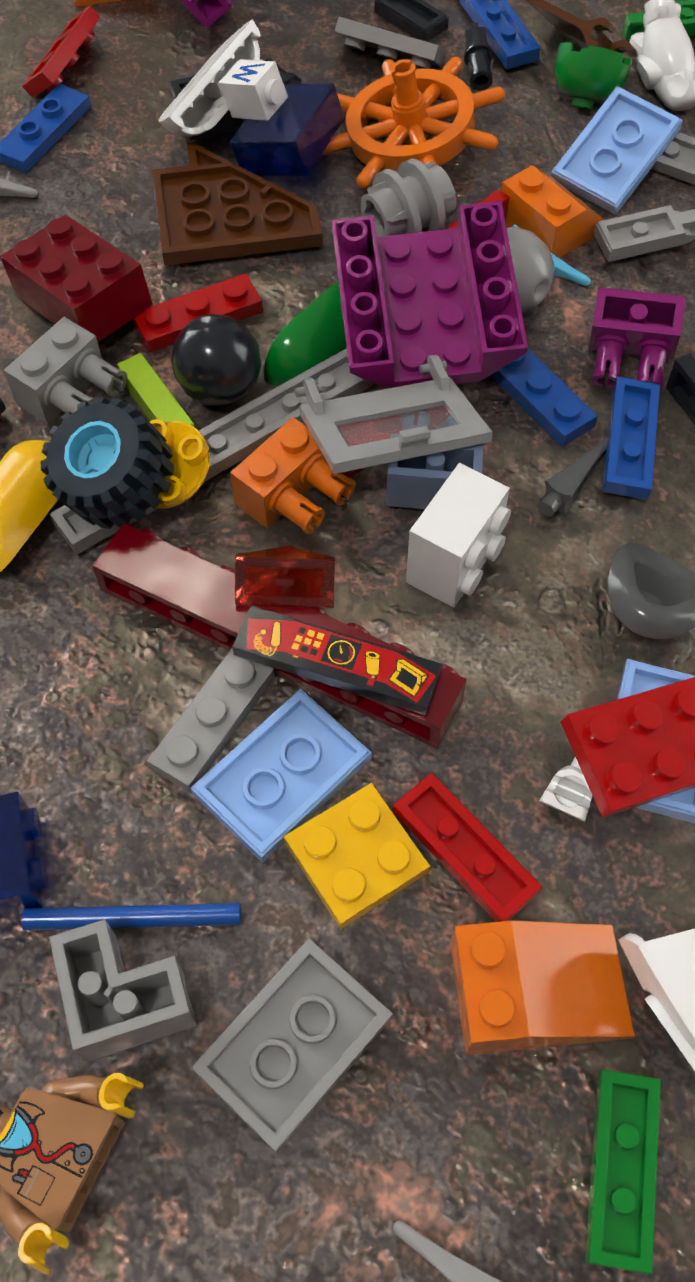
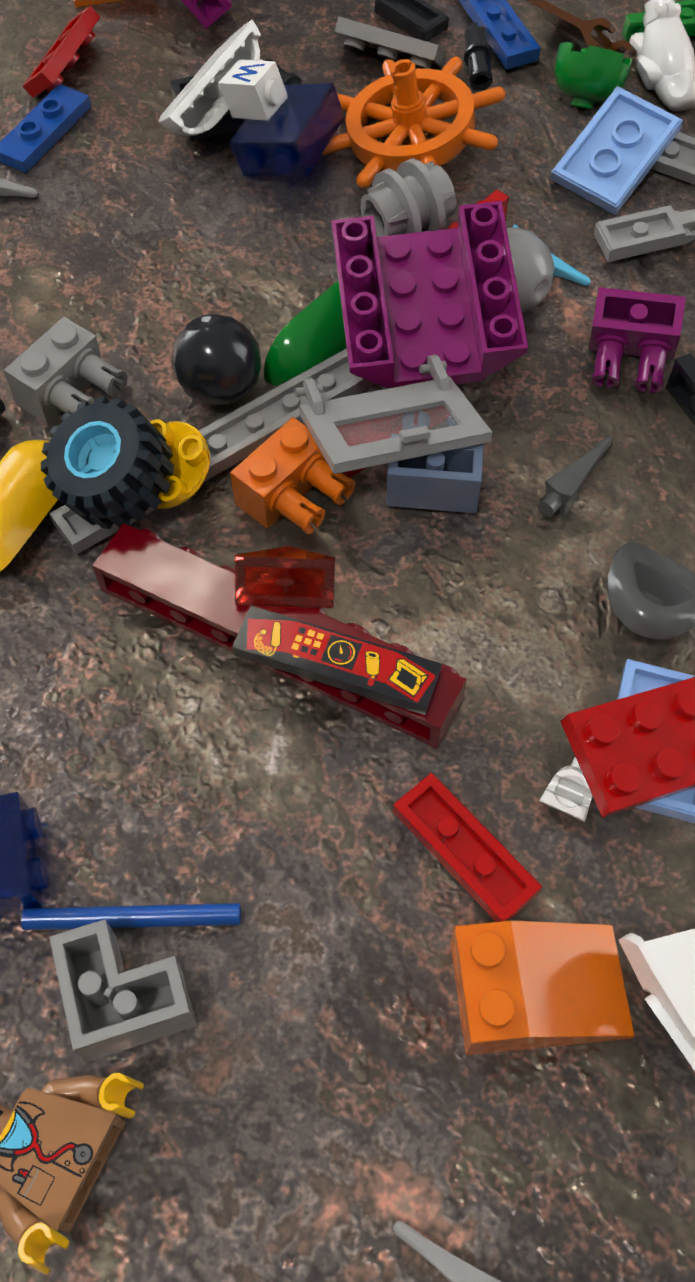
dark red brick [0,214,153,342] -> none
lime piece [117,353,194,427] -> none
red plate [133,273,263,353] -> none
light grey plate [147,648,275,793] -> none
reddish brown wing [152,142,323,265] -> none
light blue tile [190,689,372,863] -> none
light grey plate [191,938,393,1154] -> none
yellow plate [283,783,430,929] -> none
white brick [406,463,511,608] -> none
blue plate [490,349,598,447] -> none
orange slope [501,165,604,258] -> none
green plate [585,1069,661,1275] -> none
blue plate [602,376,660,500] -> none

